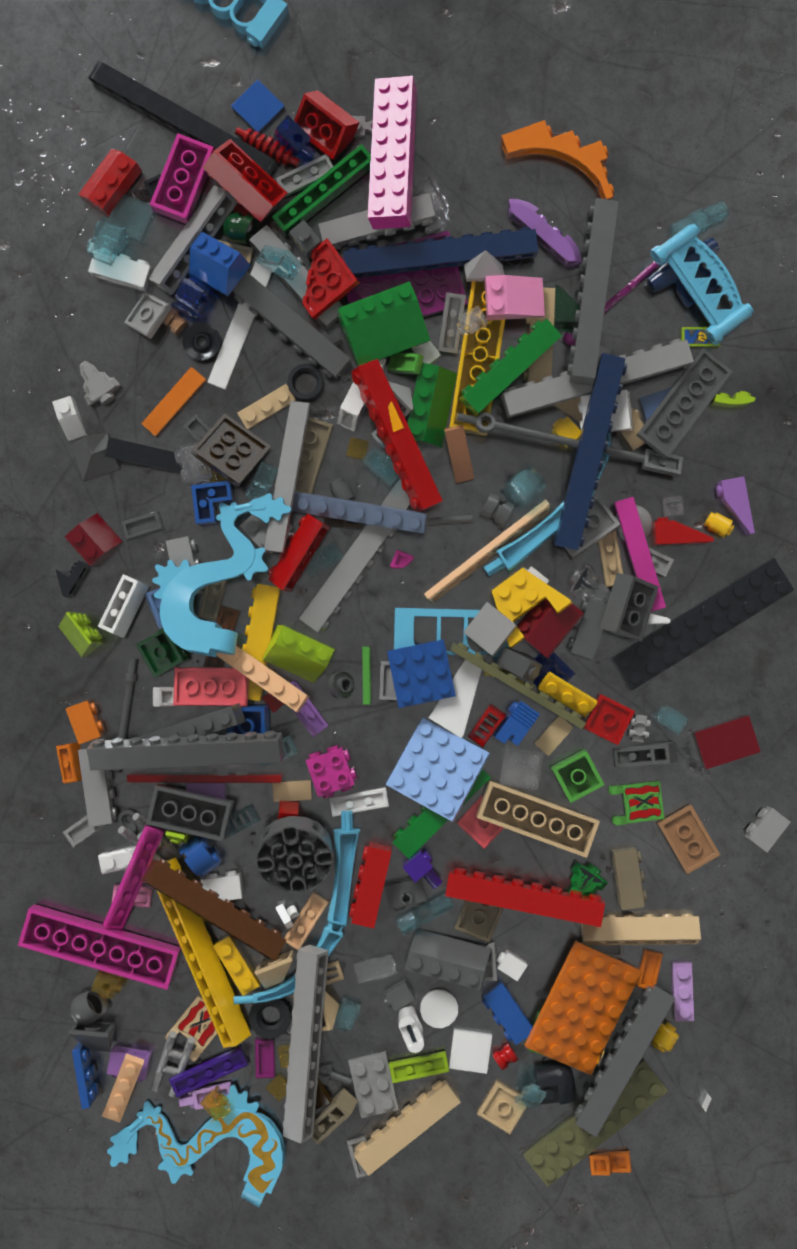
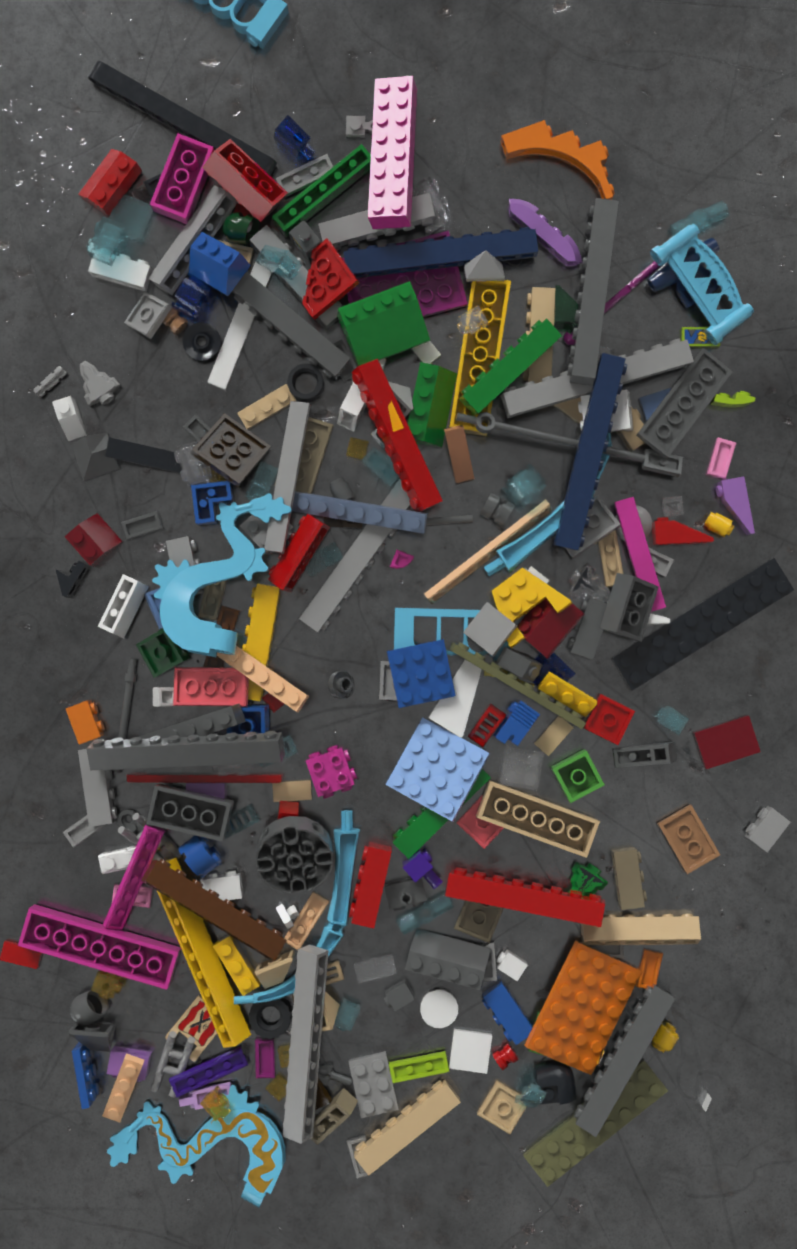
orange slope [56,742,82,784] -> none
lime slope [58,612,104,657] -> none
orange tile [141,367,206,437] -> none
lime slope [165,829,194,845] -> none
blue tile [231,79,285,133] -> none
red piece [235,127,300,167] -> none
lime slope [262,625,335,683] -> none
medium lavender plate [290,680,328,737] -> none
red slope [292,90,360,159] -> none
white tile [329,787,389,817] -> none
bright green tile [362,647,371,705] -> none
bright green tile [387,353,424,375] -> none
white piece [398,1003,424,1053] -> none
light grey plate [438,292,466,353] -> none
bright pink slope [484,275,545,320] -> none
yellow brick [551,416,581,449] -> none
orange slope [589,1151,632,1176] -> none
flag [608,781,665,825] -> none
light grey piece [629,714,651,743] -> none
lavender plate [671,961,694,1022] -> none
none -> red tile [0,940,42,969]
none -> light grey axle [33,366,67,398]
none -> bright pink tile [706,437,736,480]

